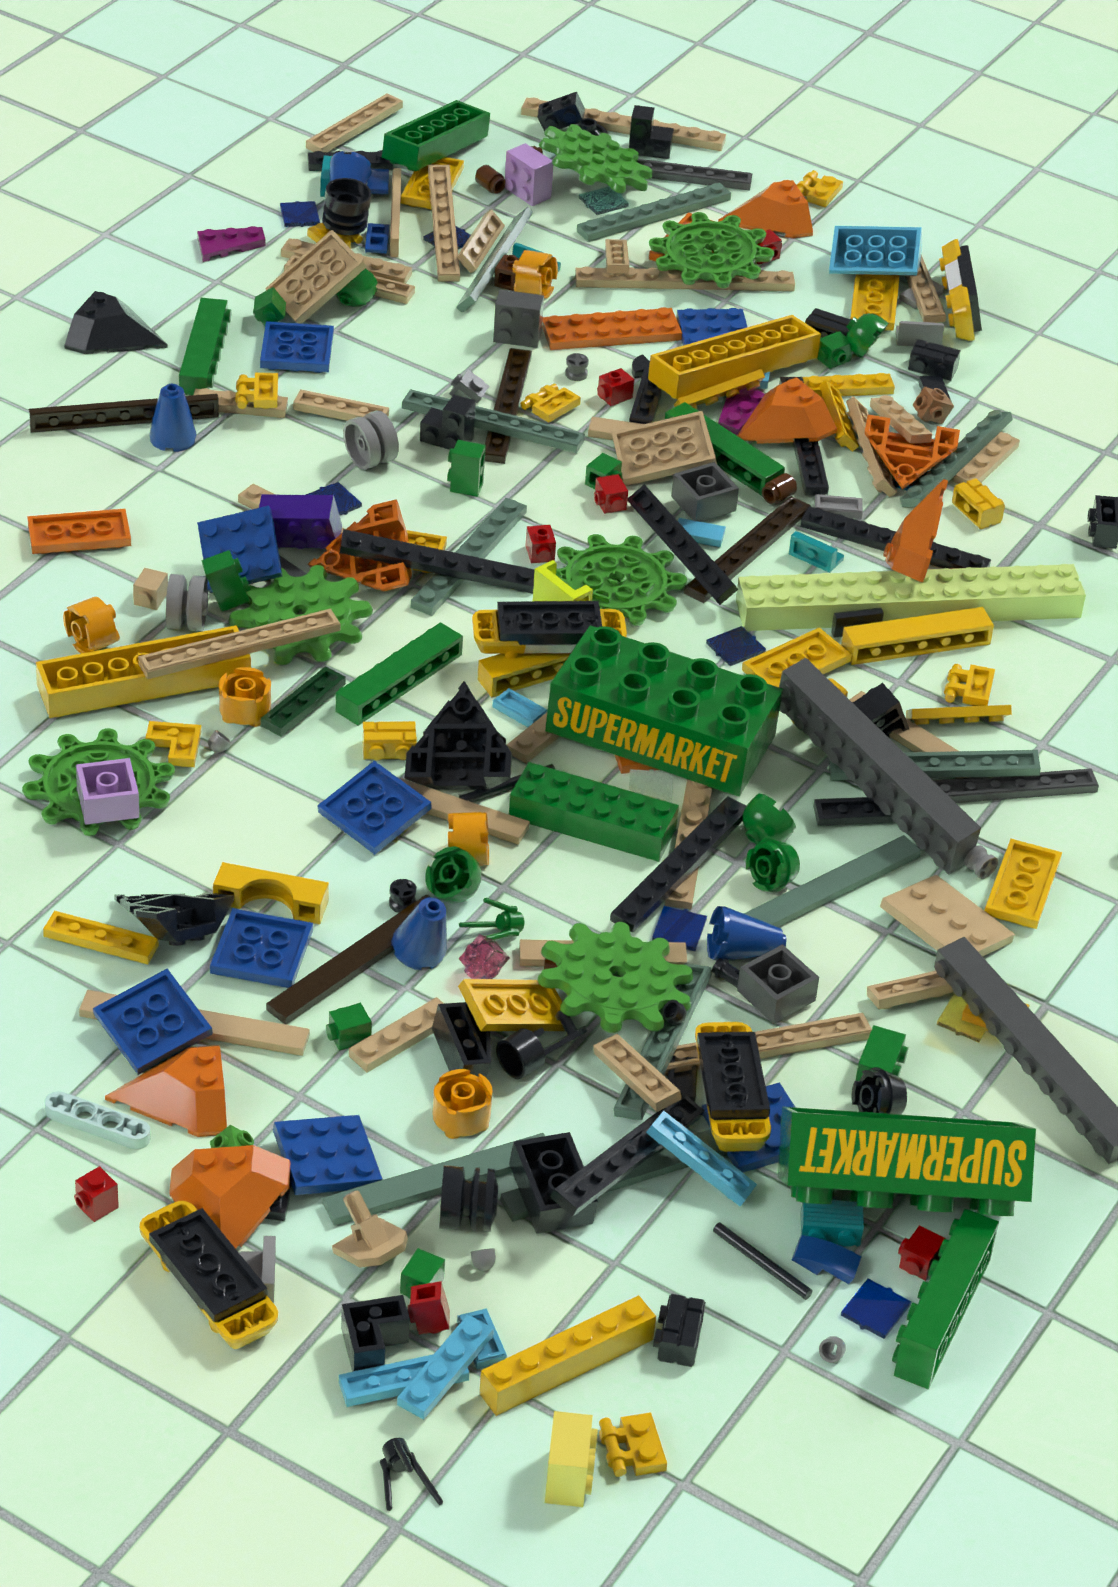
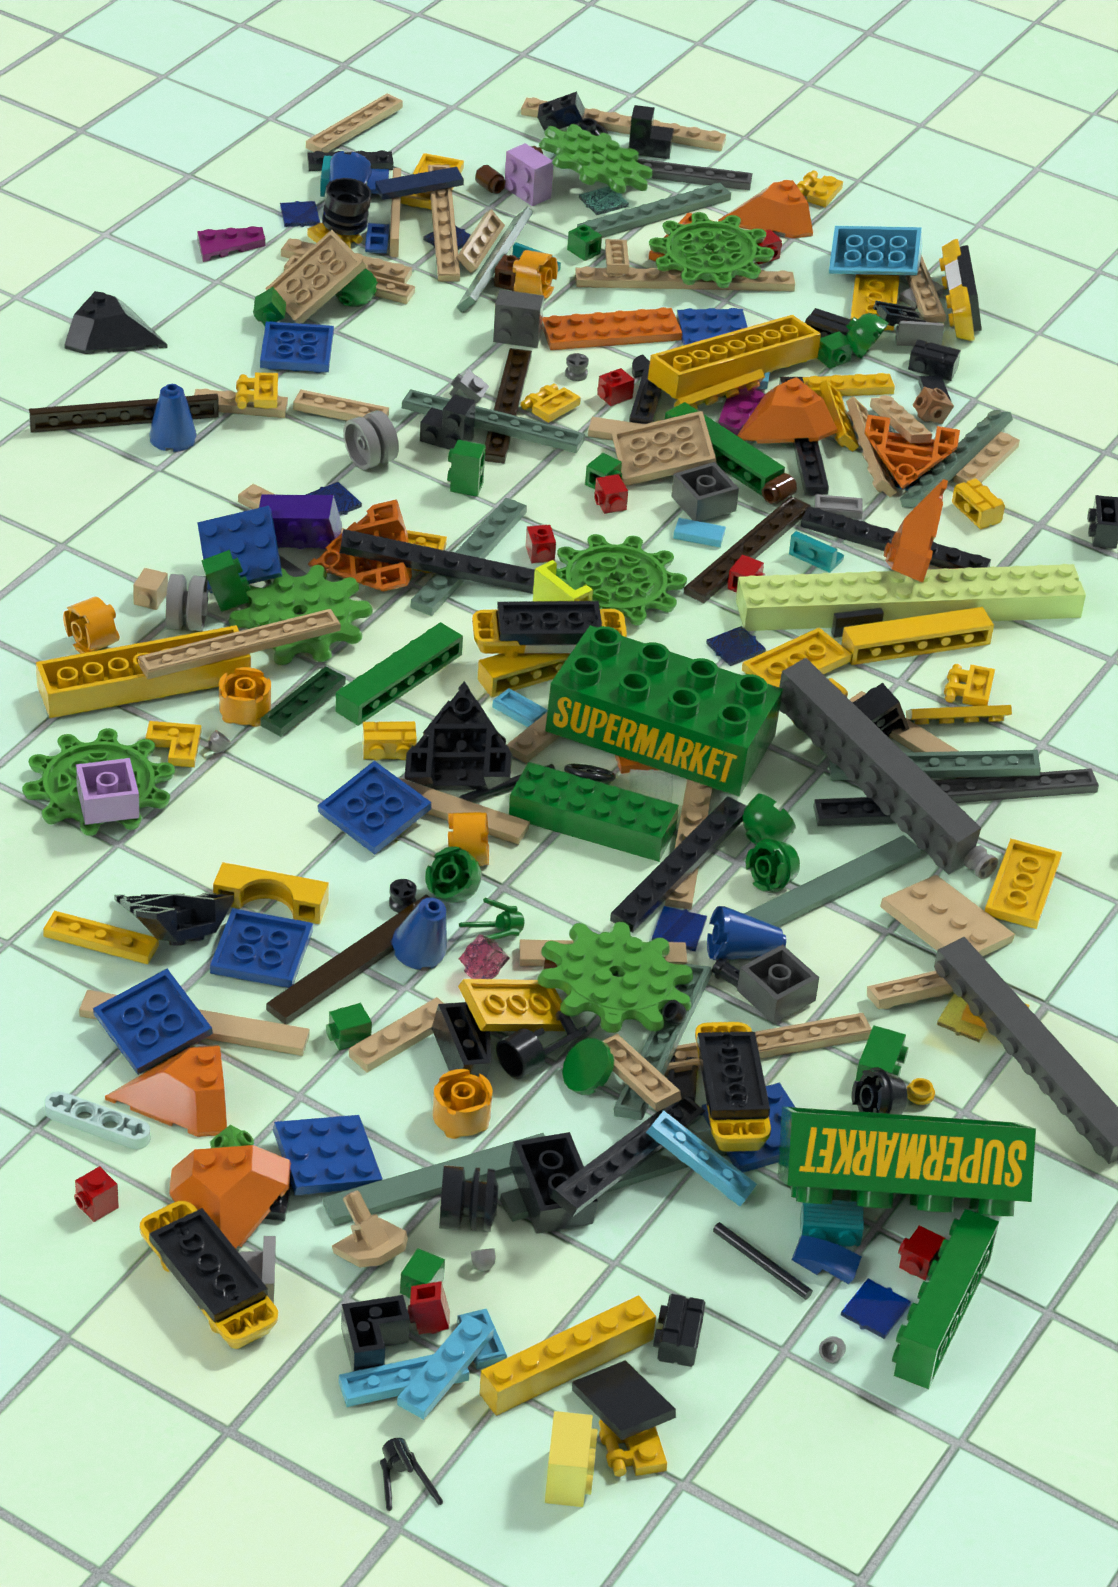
orange plate [27,508,131,554] -> none
green brick [179,297,232,396] -> none
green brick [382,100,491,171] -> none
black plate [628,484,738,605] -> none
none -> dark blue tile [375,167,464,200]
none -> green tile [562,1038,614,1095]
none -> black piece [564,763,616,782]
none -> green brick [567,224,602,261]
none -> black tile [572,1360,676,1440]
none -> red brick [727,554,766,593]
none -> black plate [873,301,926,326]
none -> yellow plate [907,1078,935,1105]

